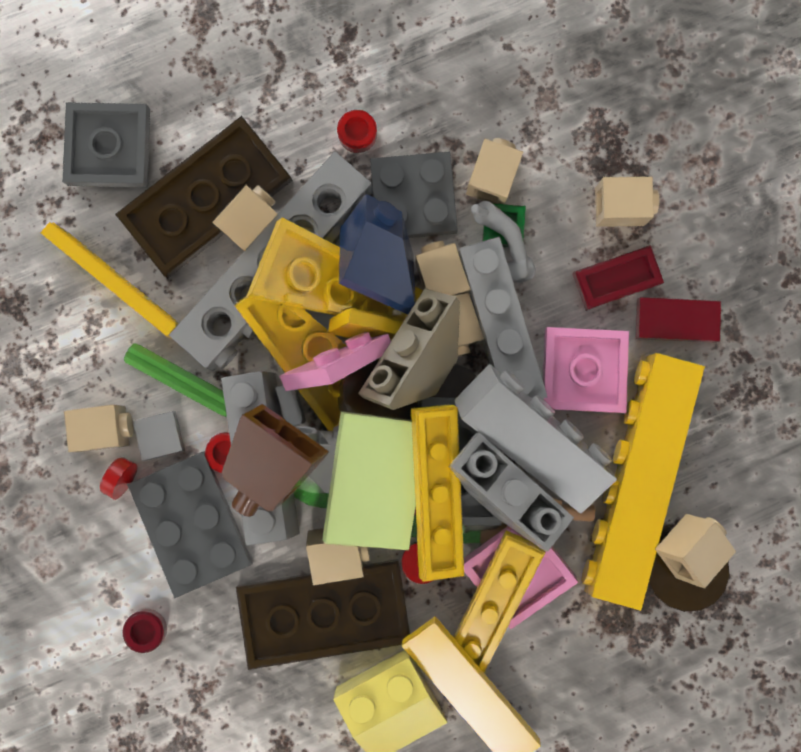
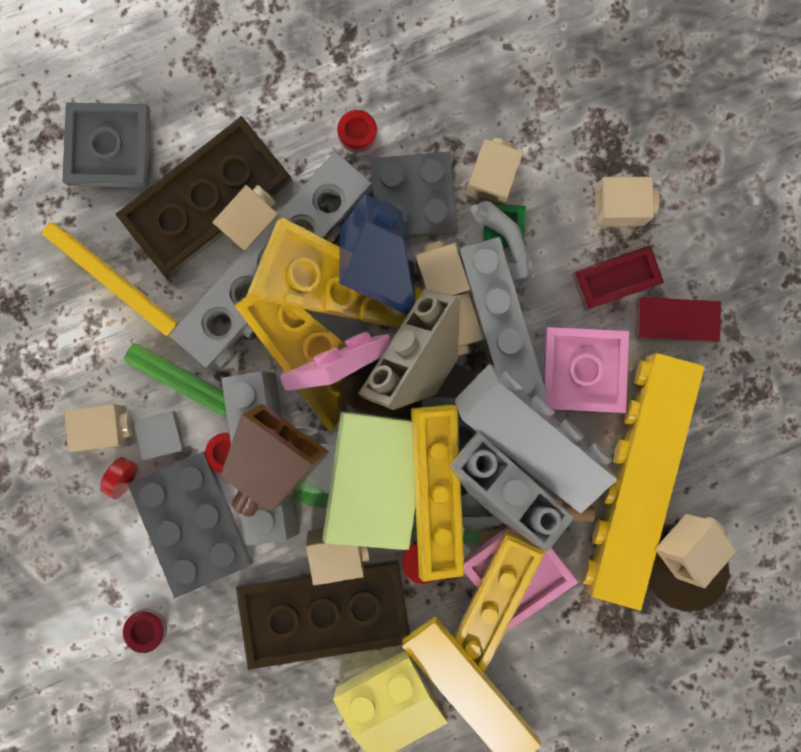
light grey tile [275,385,306,427] -> none
yellow tile [328,307,404,341] -> none

